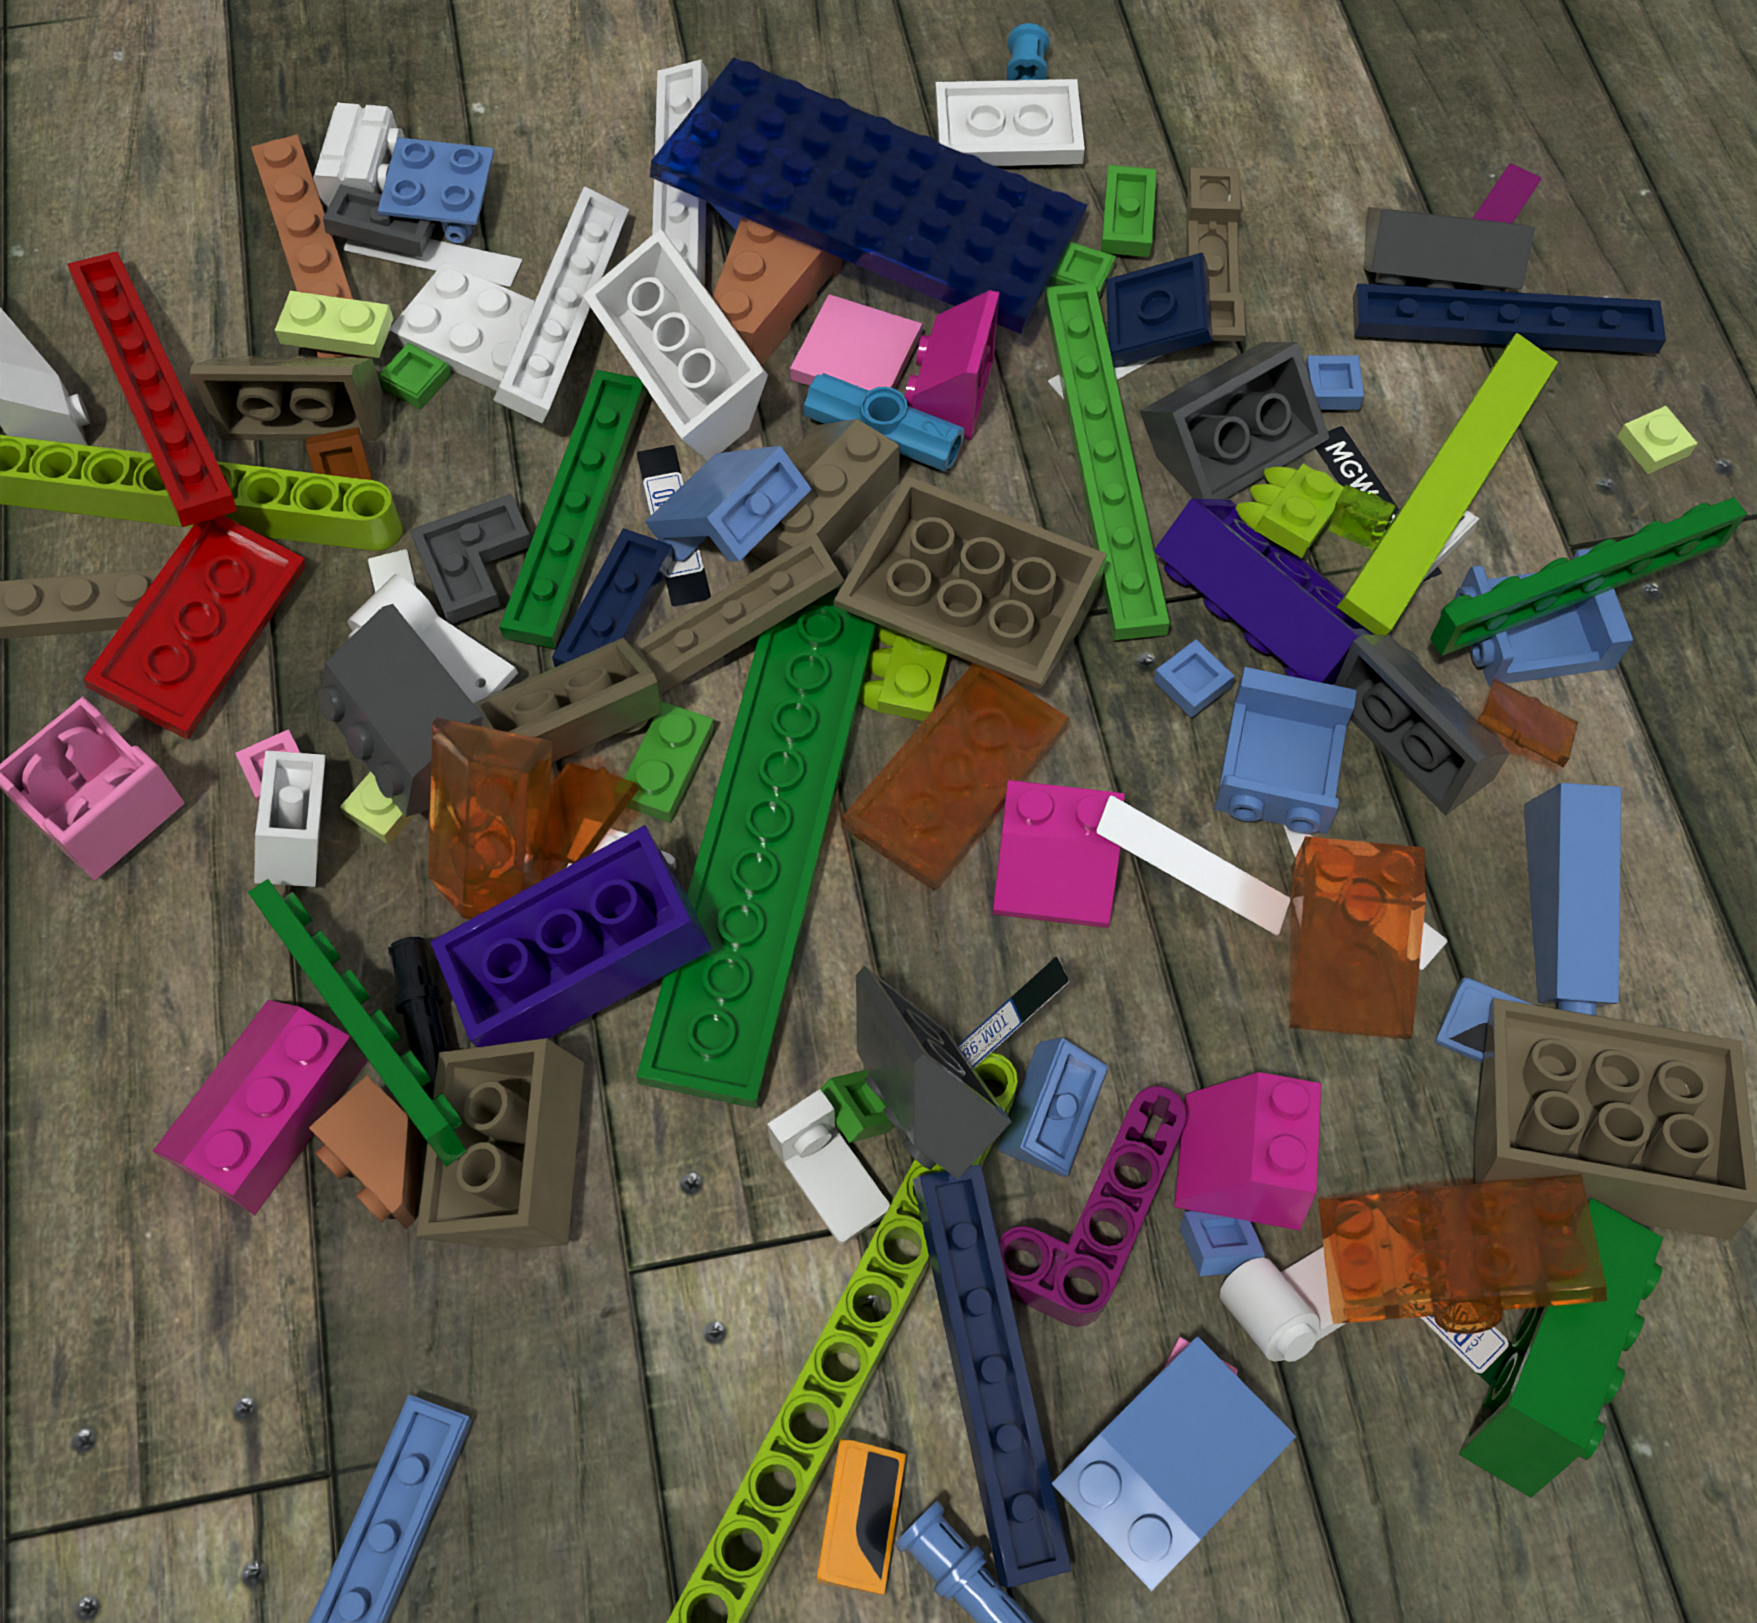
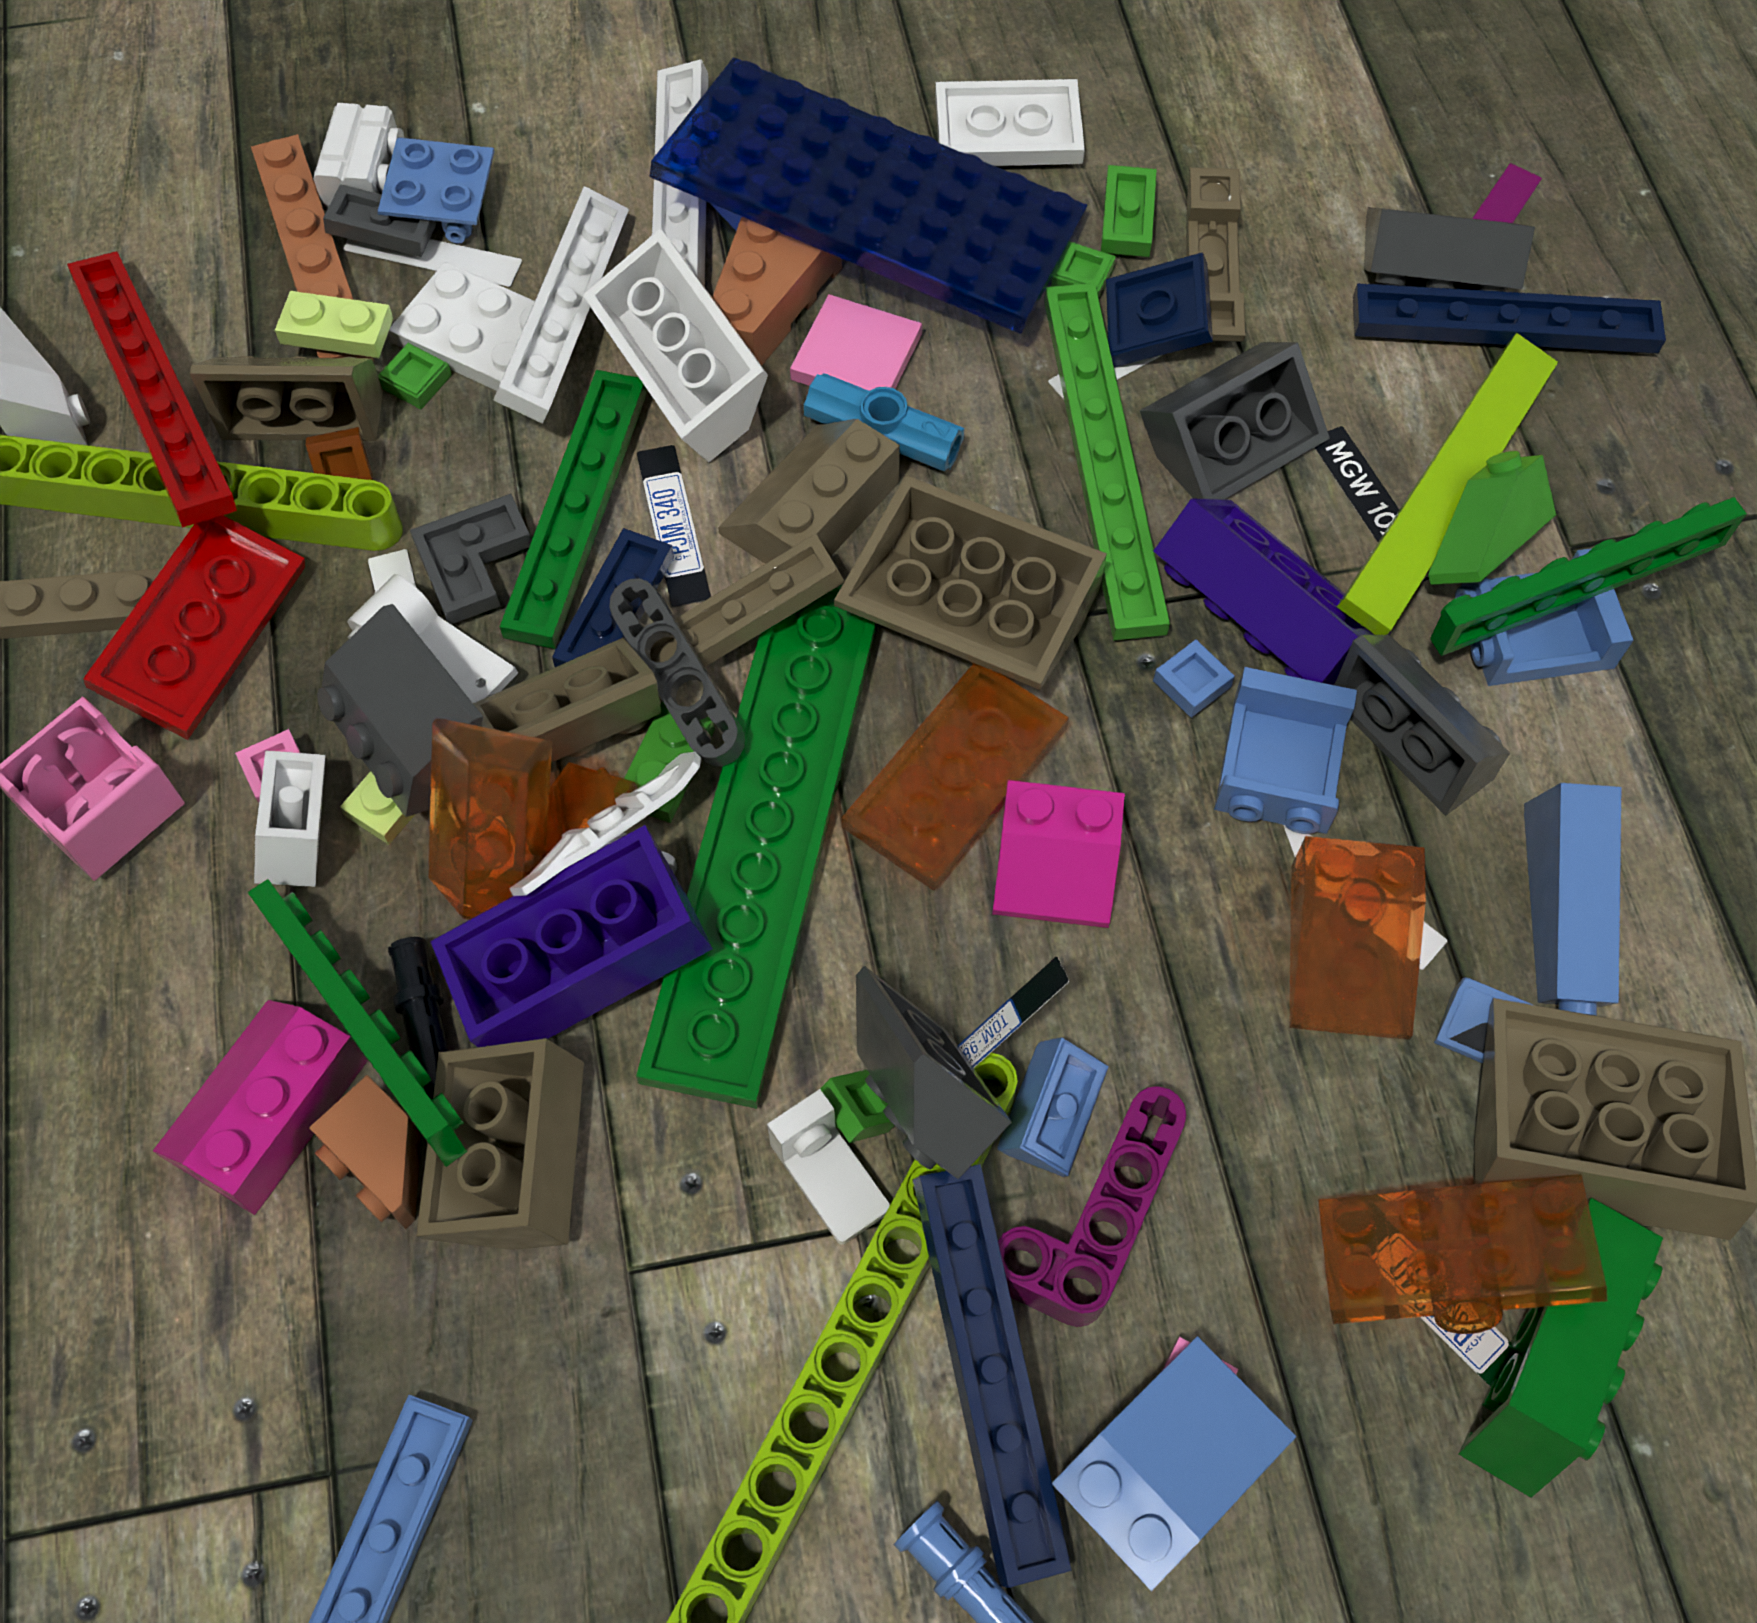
medium blue panel [645,446,812,562] -> none
light orange slope [816,1438,906,1595] -> none
lime plate [859,624,950,723] -> none
dark pink slope [905,290,1000,440] -> none
dark azure bush [1007,23,1049,81] -> none
white sticker [1096,796,1290,935] -> none
dark pink slope [1173,1072,1321,1231] -> none
medium blue plate [1180,1211,1265,1277] -> none
white door [1219,1214,1427,1362] -> none
lime plate [1235,464,1348,558] -> none
medium blue plate [1305,355,1364,410] -> none
clear neon green plate [1328,484,1396,550] -> none
clear orange piece [1477,678,1578,768] -> none
yellowish green plate [1617,406,1697,474] -> none
none -> white piece [509,752,701,896]
none -> dark grey beam [609,578,745,766]
none -> bright green slope [1428,451,1556,585]

